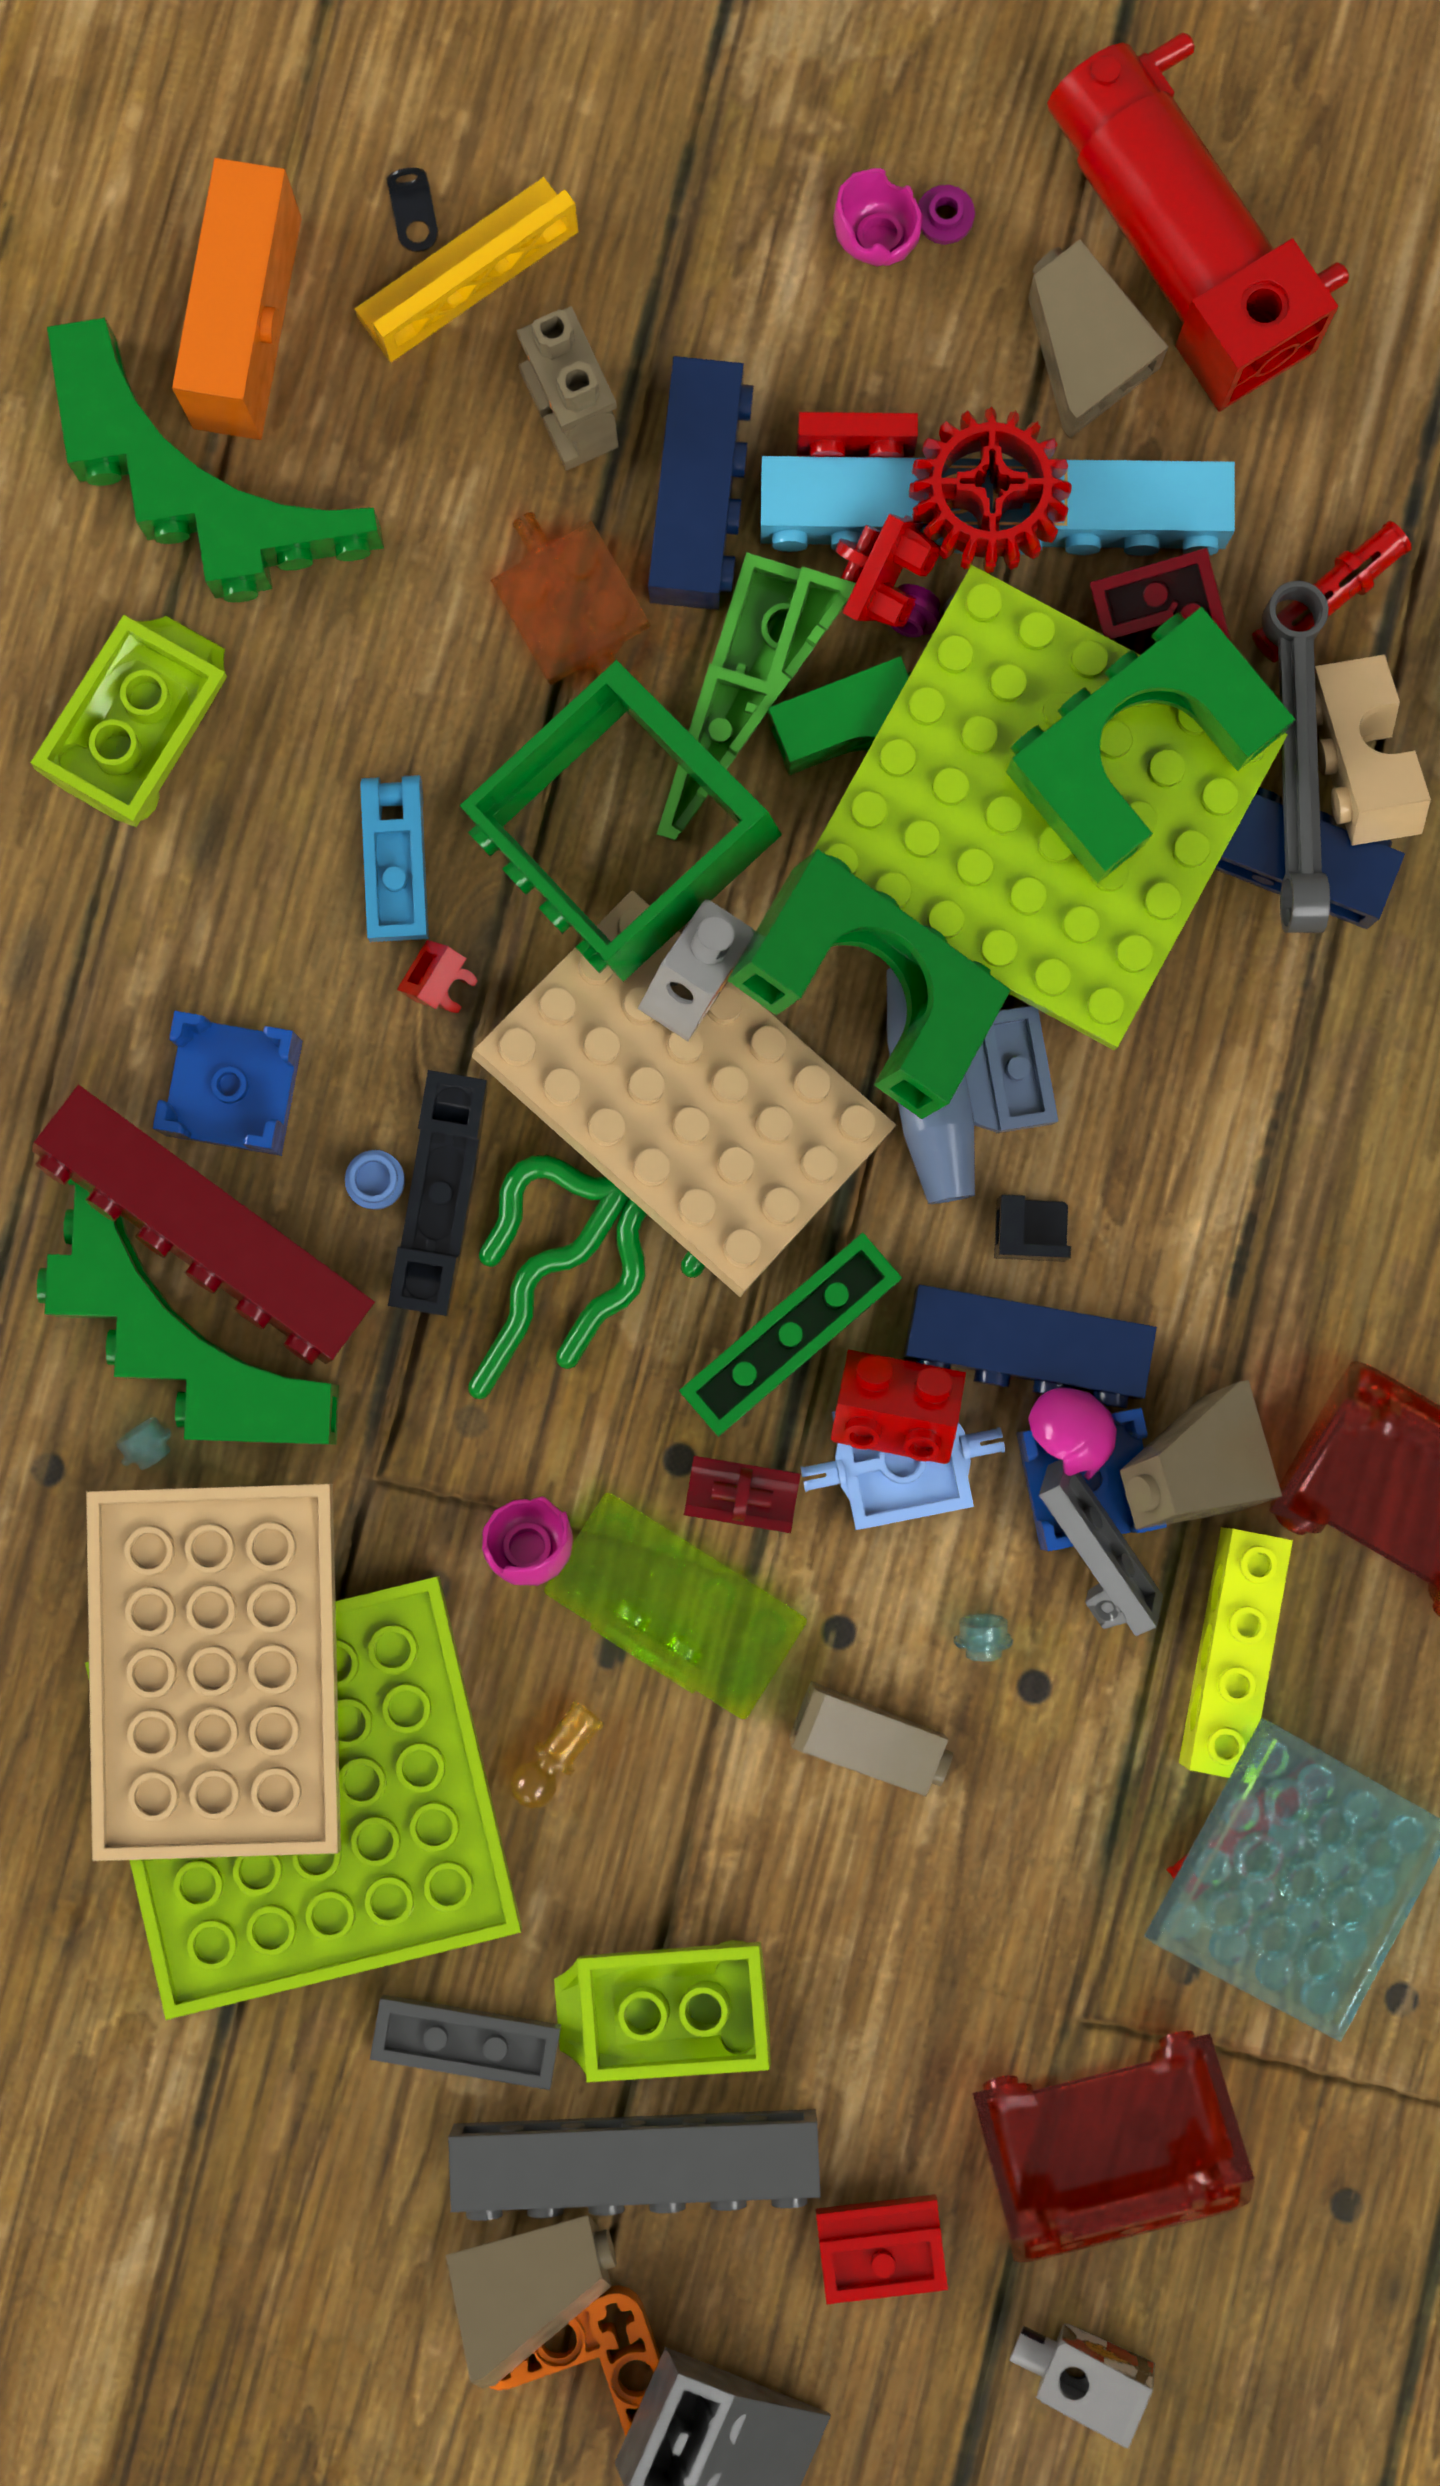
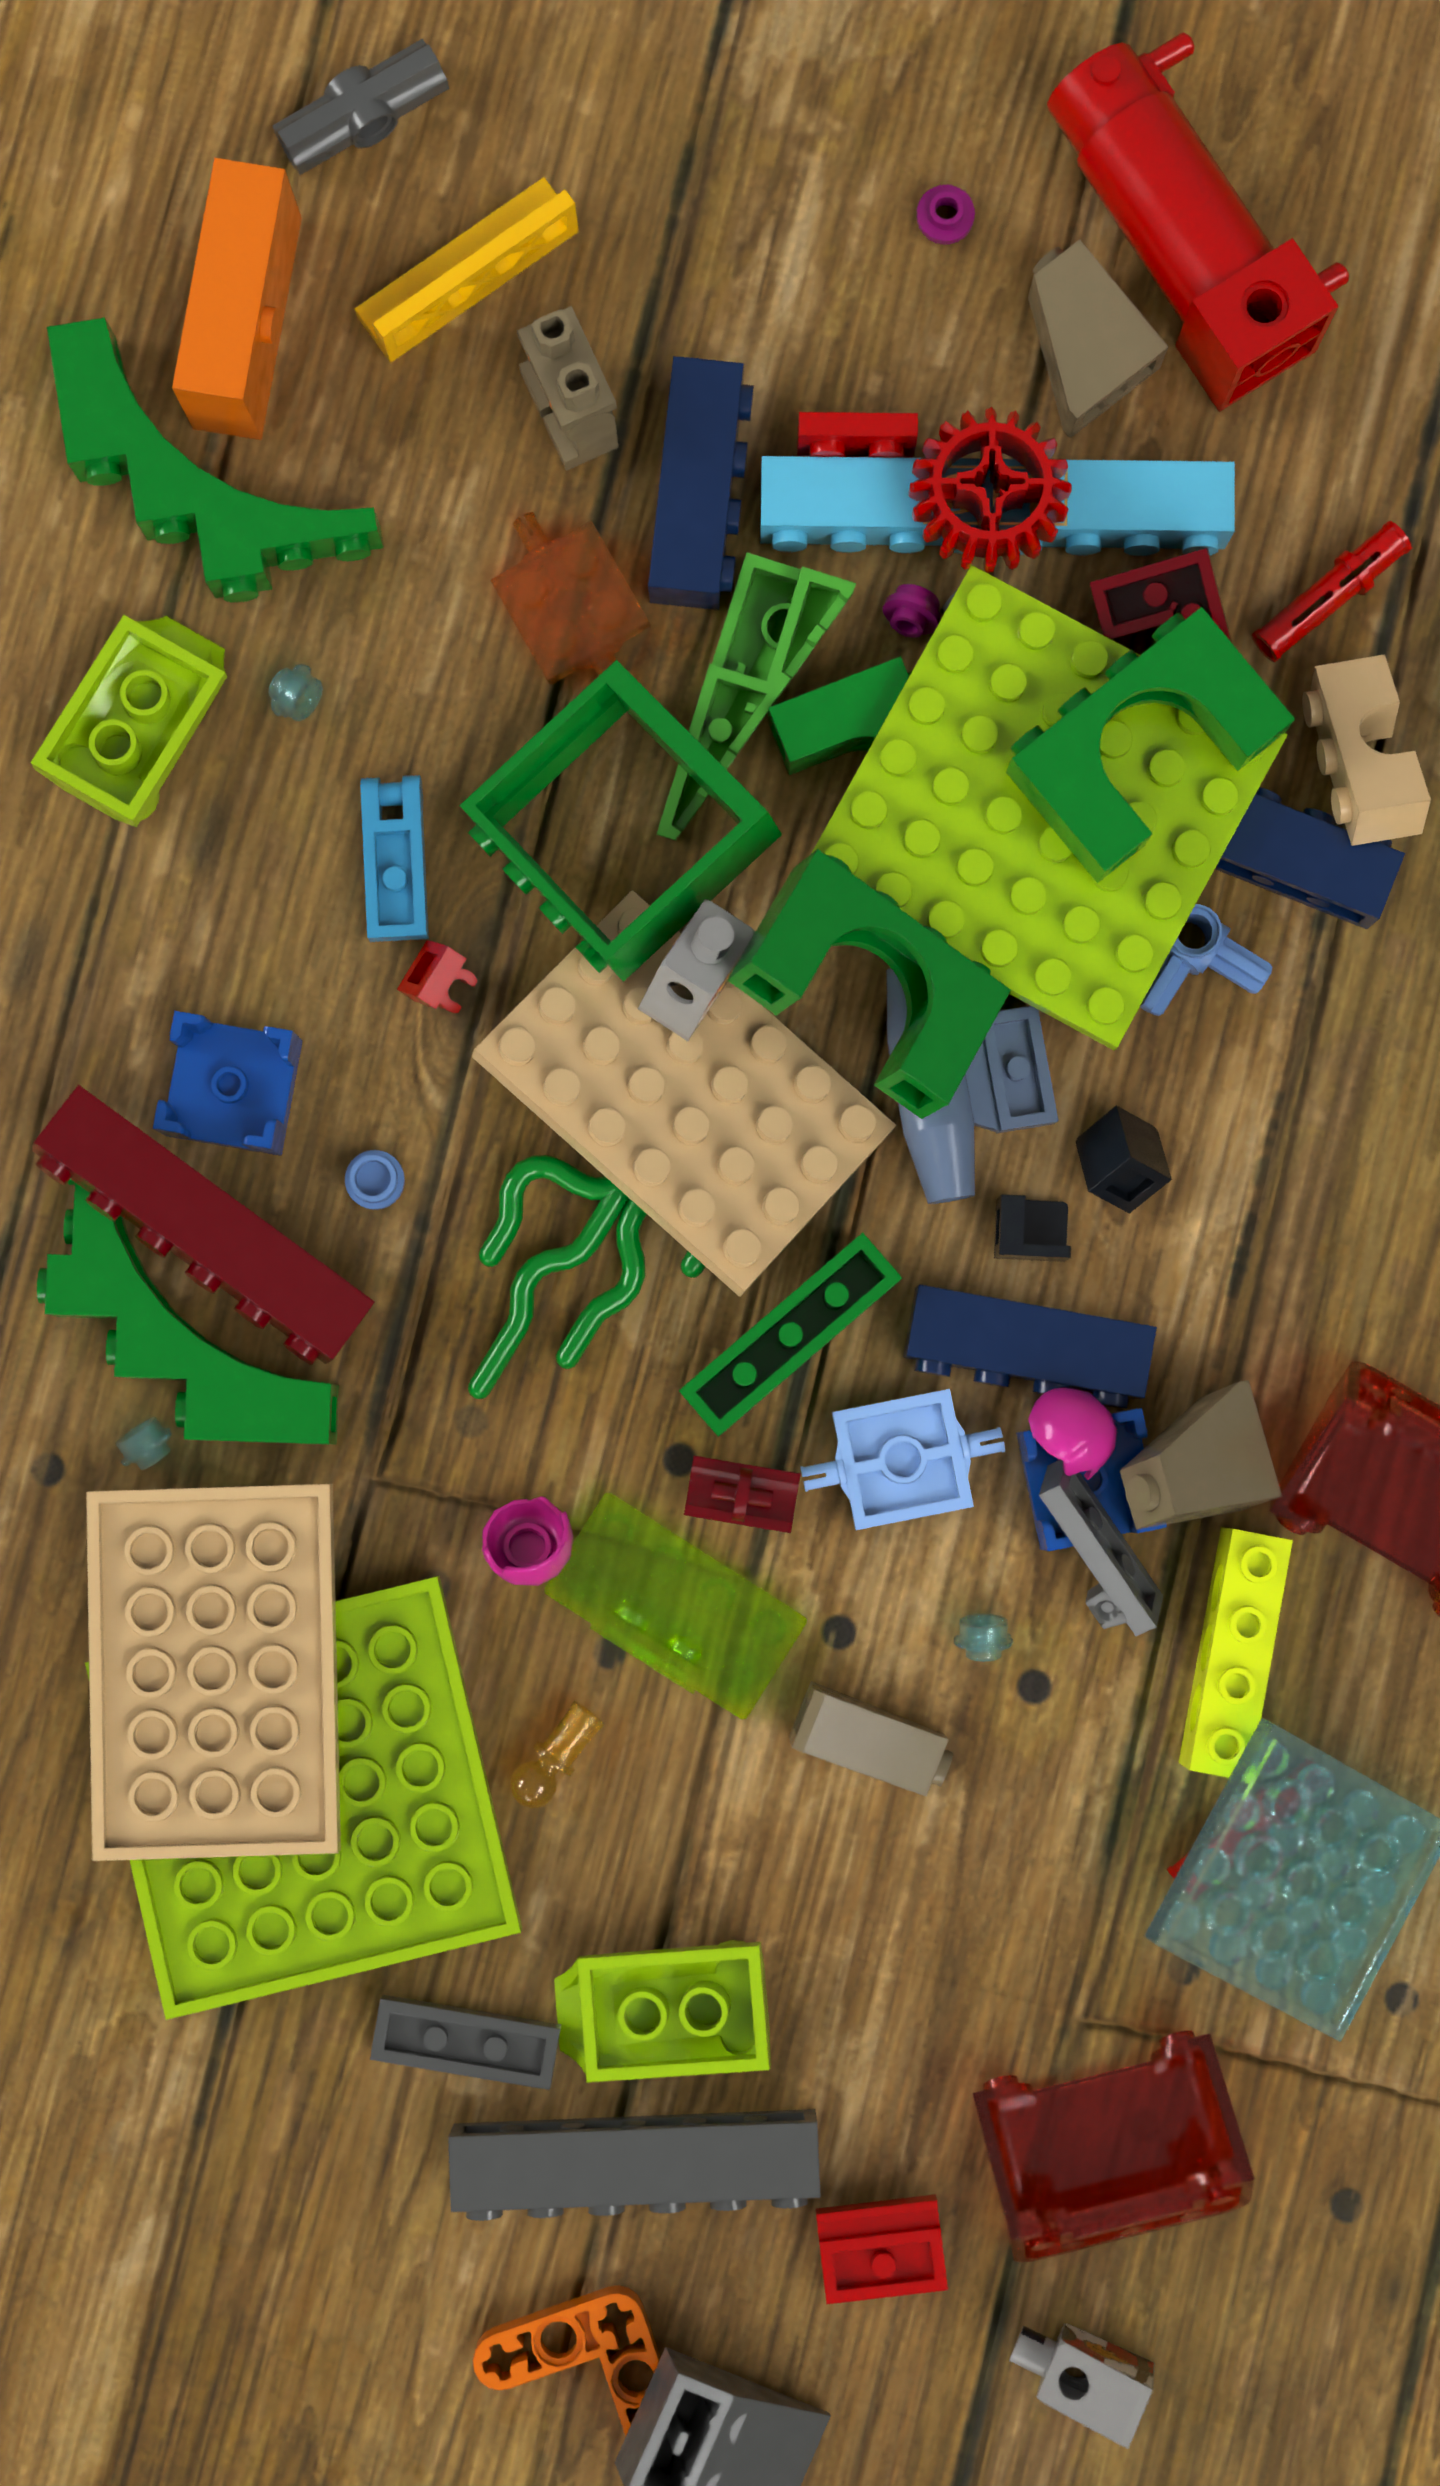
black piece [387,168,438,252] -> none
black slope [388,1070,488,1316] -> none
dark tan slope [446,2215,617,2389] -> none
red bracket [831,1349,966,1464] -> none
dark pink hair [833,168,923,267] -> none
red hips [835,514,940,627] -> none
dark grey piece [1262,581,1330,933] -> none
none -> clear light blue plate [269,664,323,721]
none -> dark grey piece [272,39,449,175]
none -> black panel [1076,1105,1172,1214]
none -> medium blue axle [1140,904,1273,1016]

